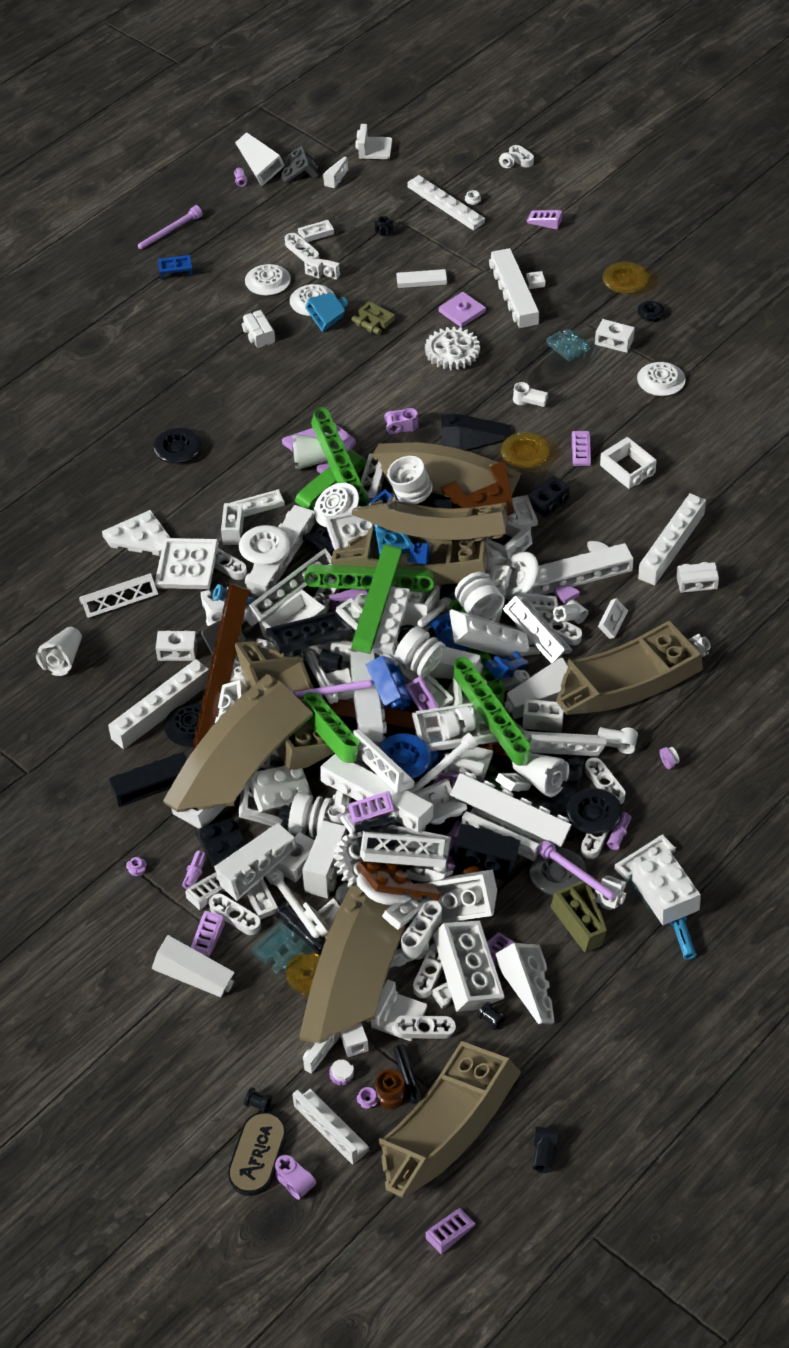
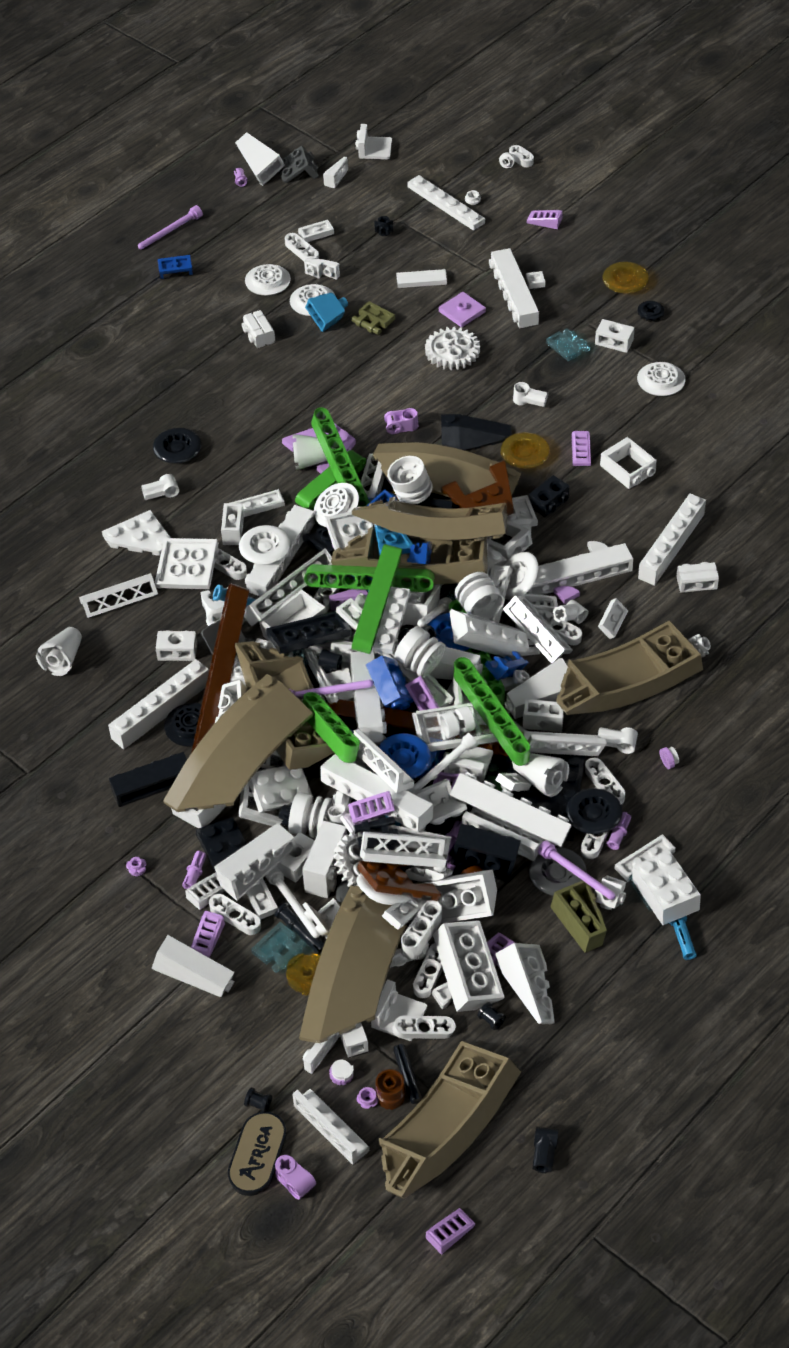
none -> white piece [141,474,179,500]

